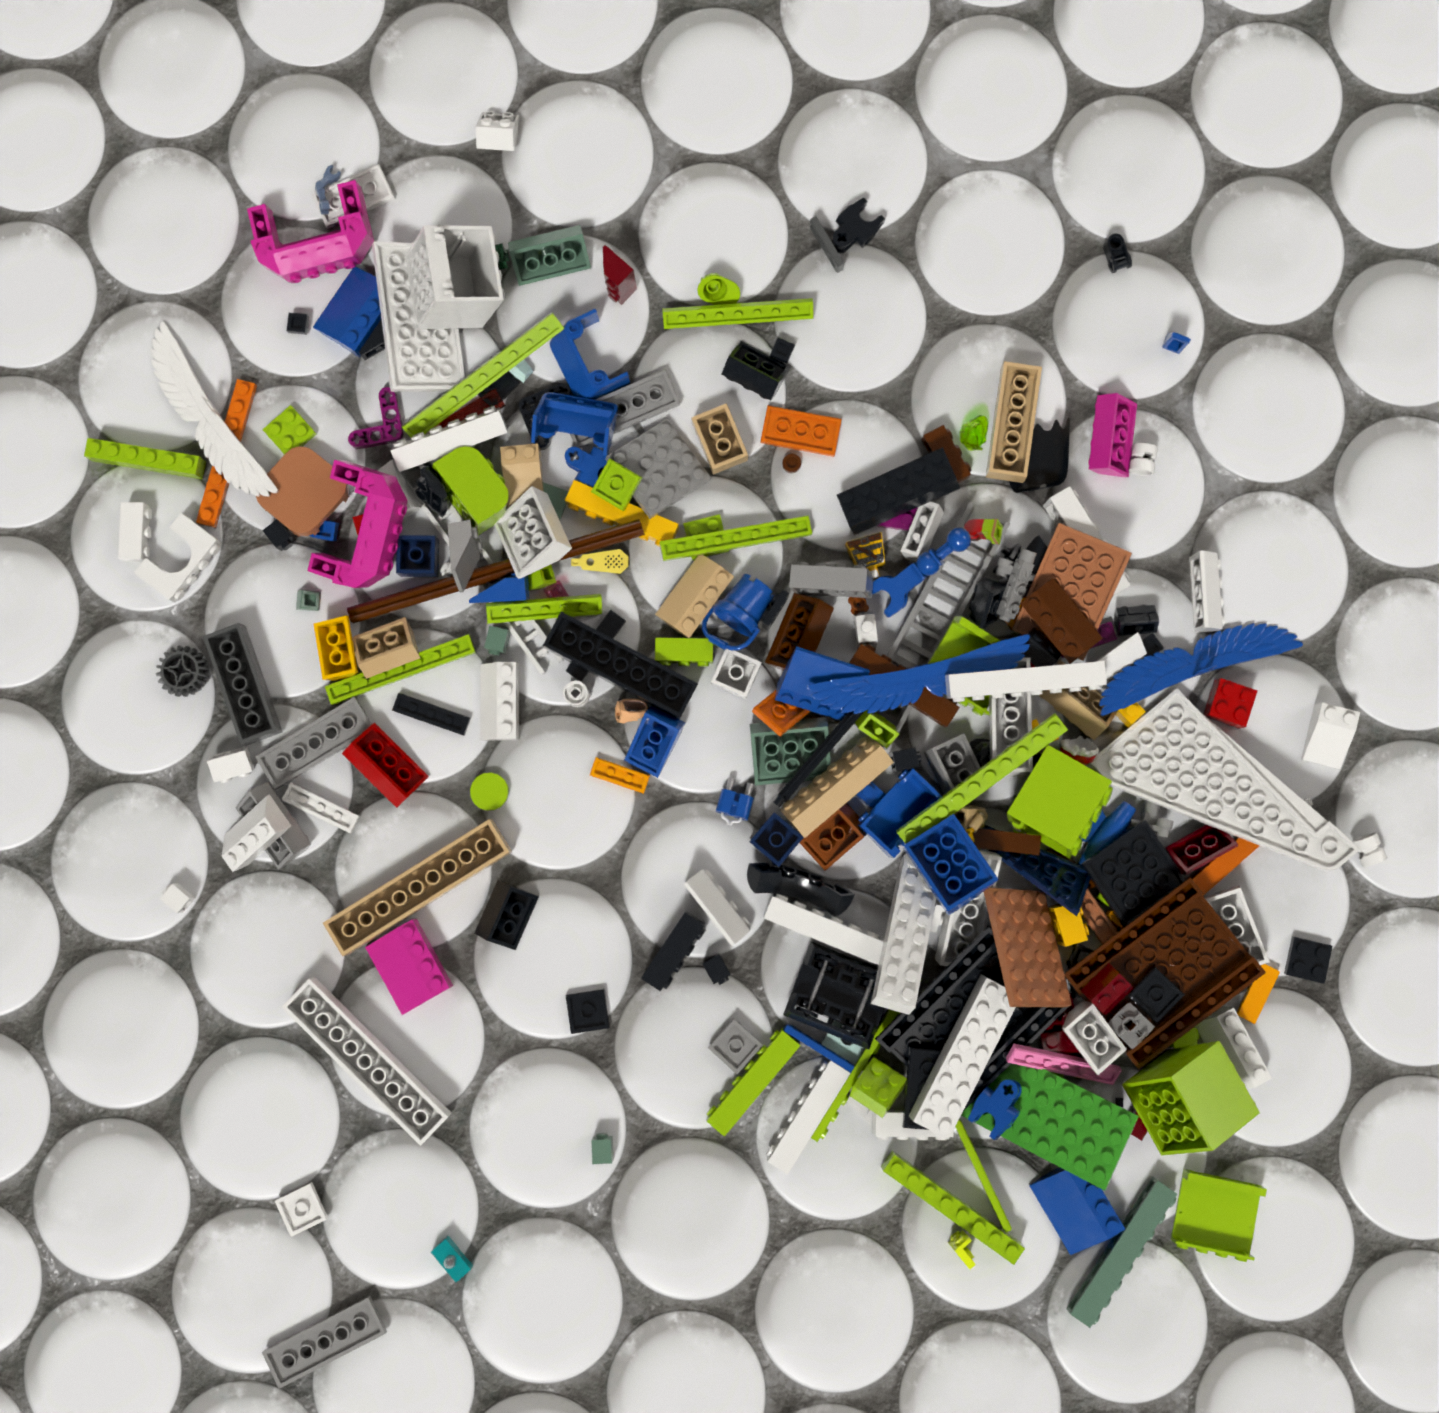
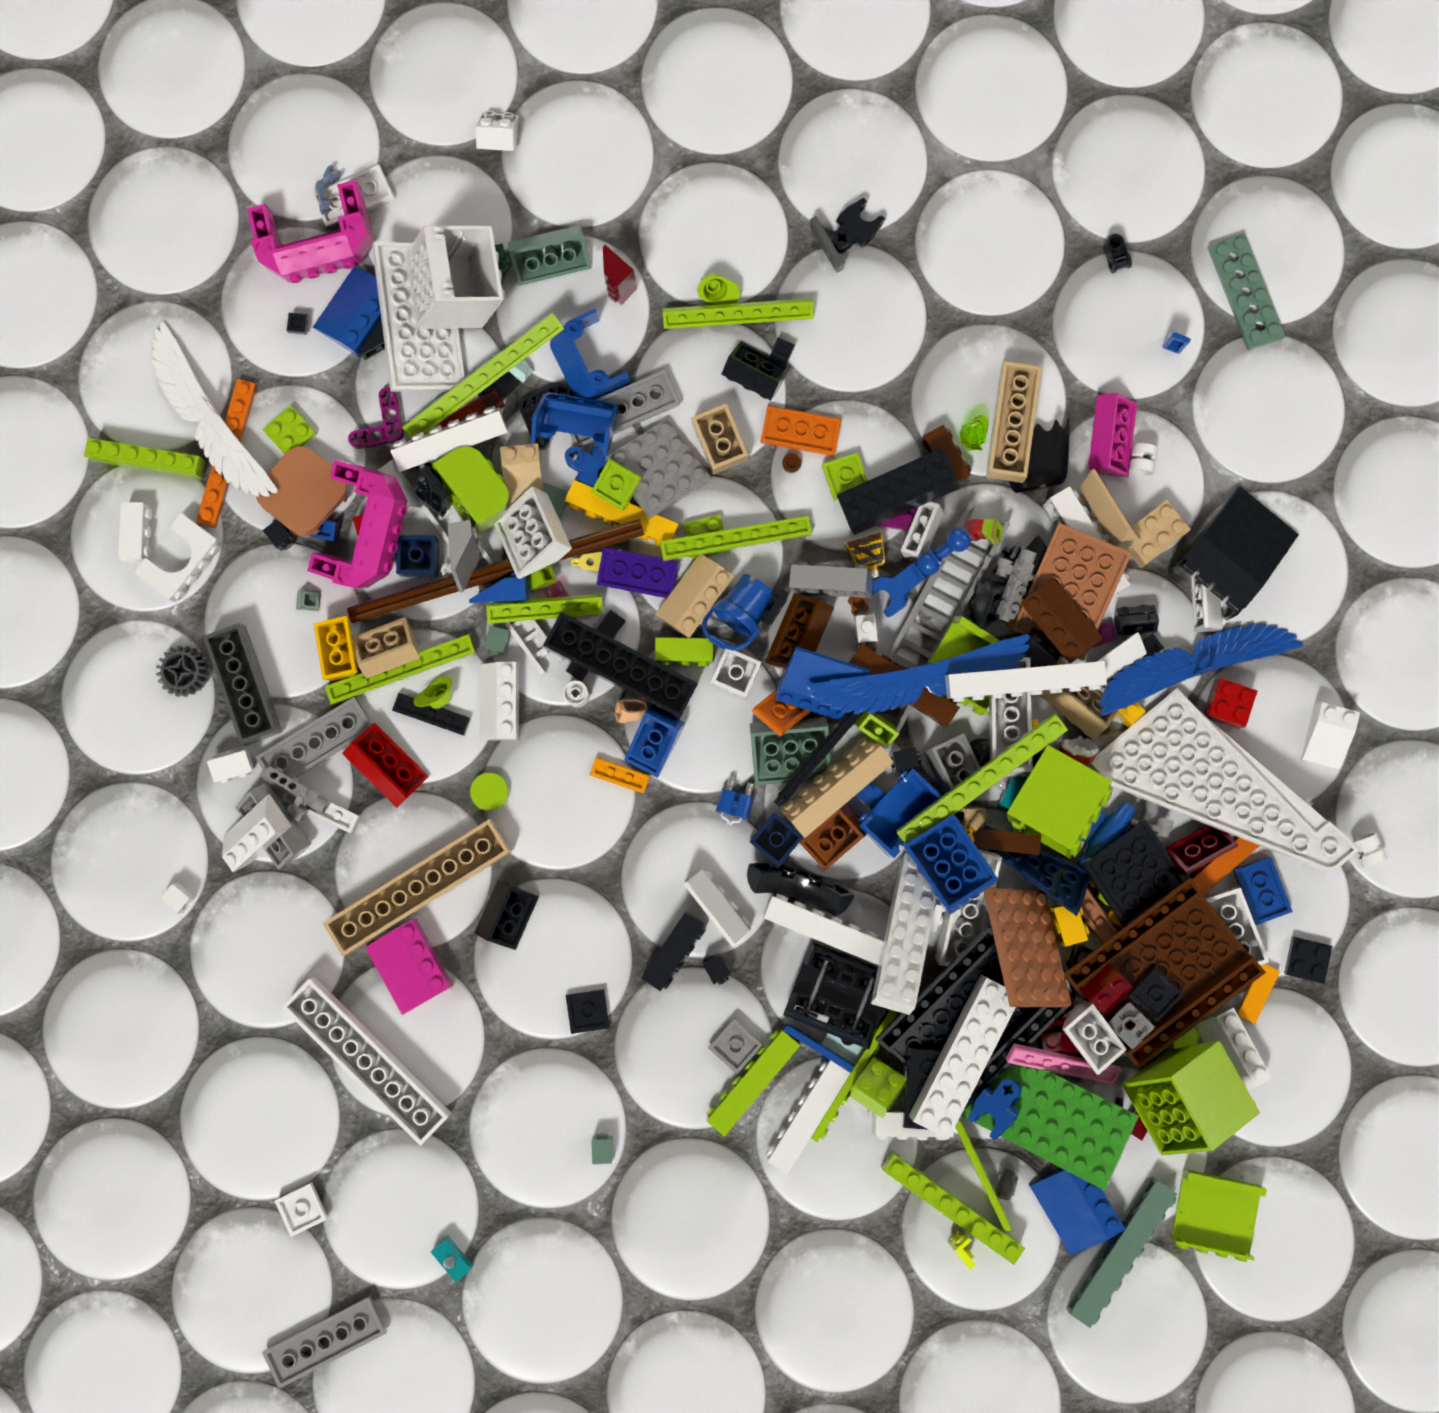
none -> light grey piece [260,766,330,823]
none -> lime piece [414,676,453,709]
none -> dark purple plate [596,547,678,598]
none -> lime plate [821,452,868,501]
none -> teal piece [994,777,1028,810]
none -> clear smoke brick [995,1168,1018,1200]
none -> tan slope [1079,469,1141,550]
none -> tan brick [1127,500,1191,568]
none -> black windscreen [1167,486,1299,621]
none -> sand green plate [1208,233,1285,351]
none -> blue plate [1233,857,1293,925]

